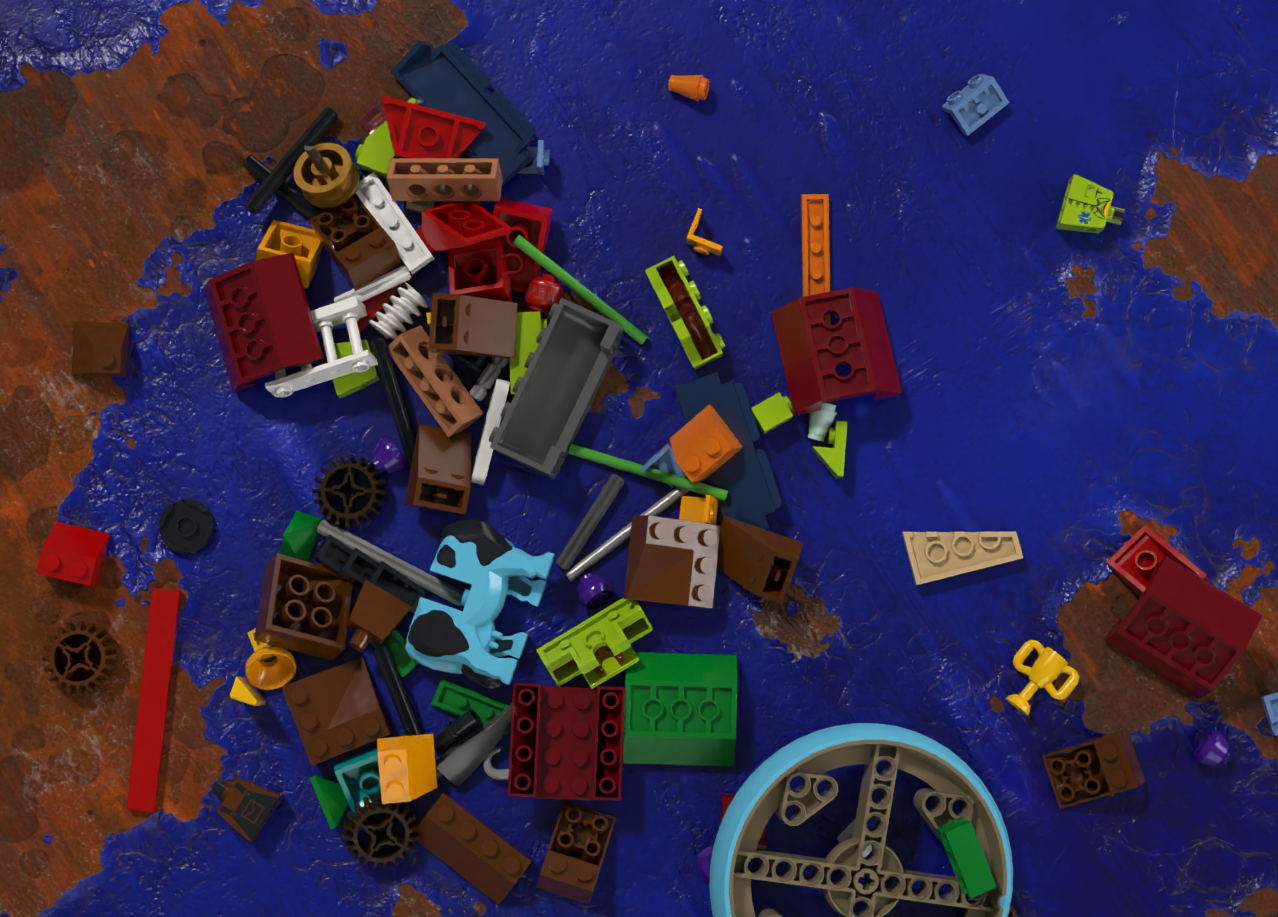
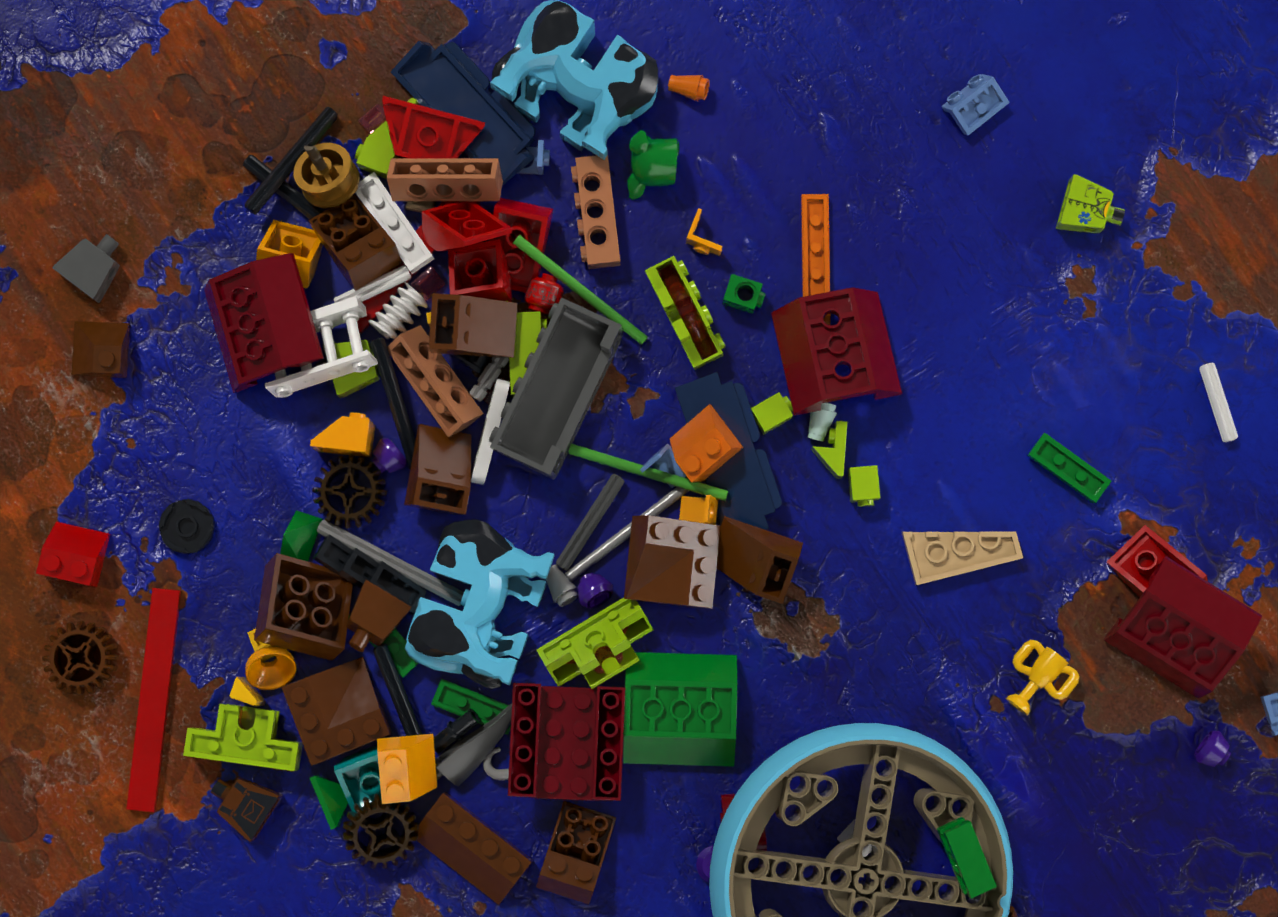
reddish brown slope [1042,728,1146,809] -> none
none -> dark grey torso [52,234,120,303]
none -> lime piece [183,704,303,772]
none -> light orange slope [310,412,376,458]
none -> clear pink slope [410,266,445,301]
none -> medium azure animal [490,0,658,160]
none -> light grey cone [546,564,578,607]
none -> nougat brick [571,155,620,270]
none -> green piece [627,130,679,200]
none -> green brick [722,274,766,314]
none -> lime brick [847,465,880,507]
none -> green plate [1027,432,1111,504]
none -> white axle [1199,363,1238,442]

